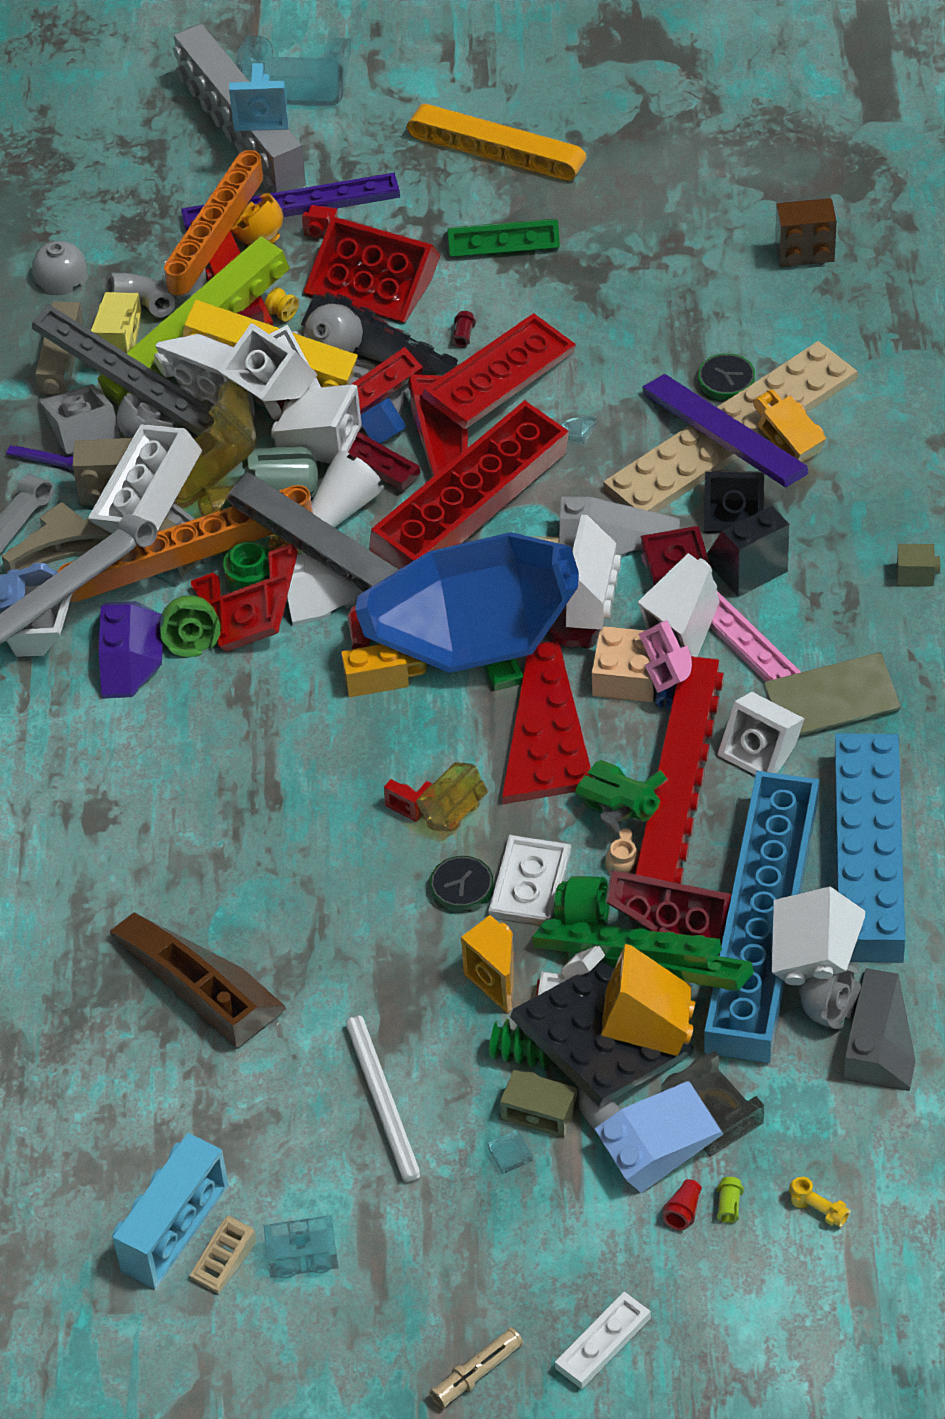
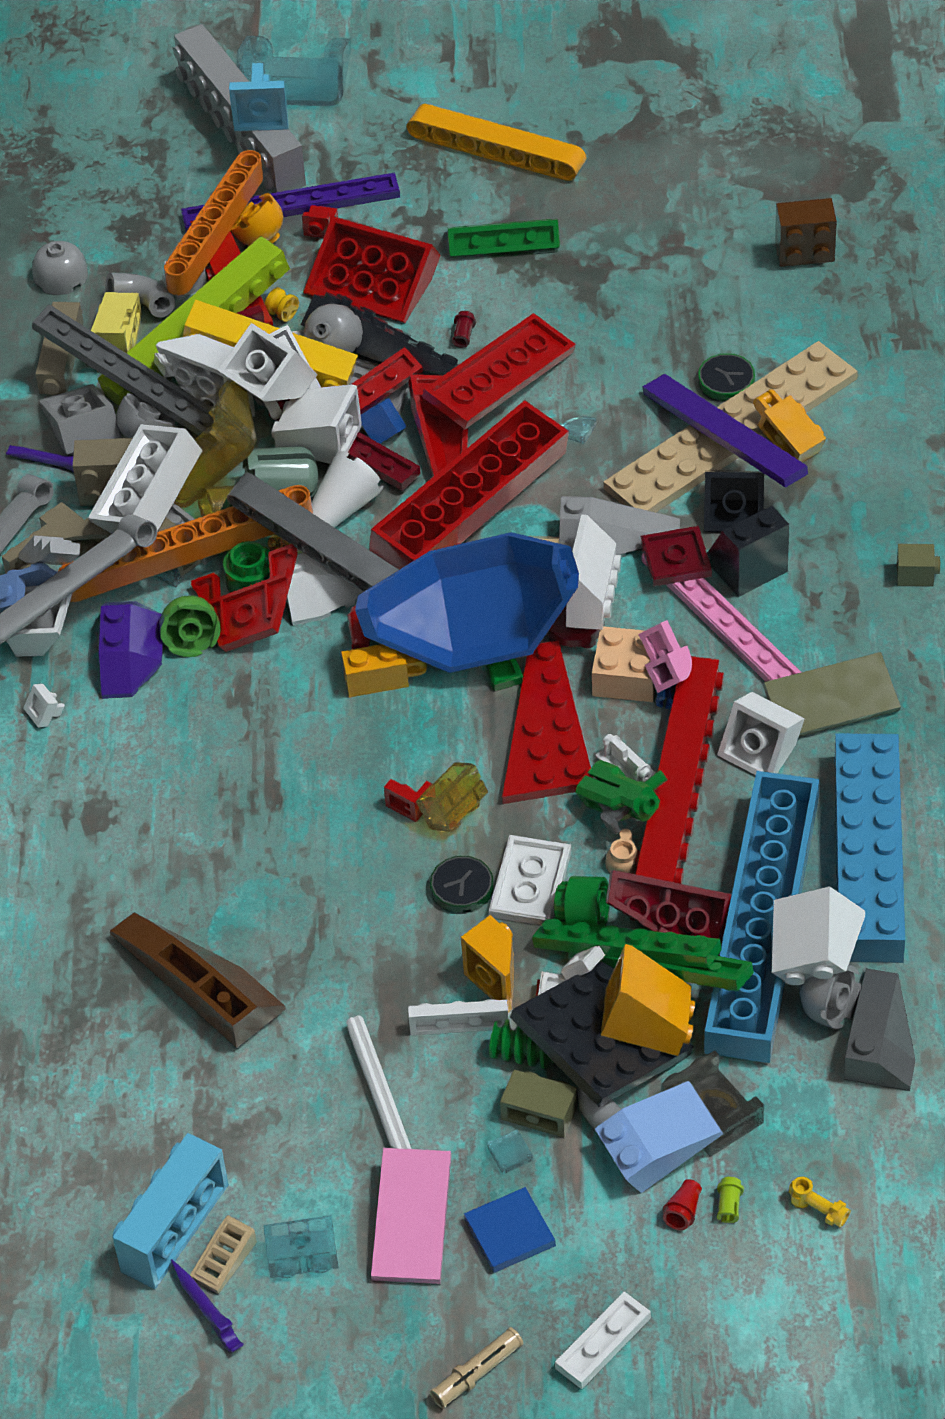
white slope [638,553,720,657] -> none
none -> light grey slope [19,535,80,565]
none -> white tile [23,684,65,728]
none -> dark purple piece [171,1259,244,1354]
none -> bright pink tile [371,1148,451,1284]
none -> white plate [408,999,508,1036]
none -> blue tile [464,1187,556,1273]
none -> white hinge [596,734,656,782]

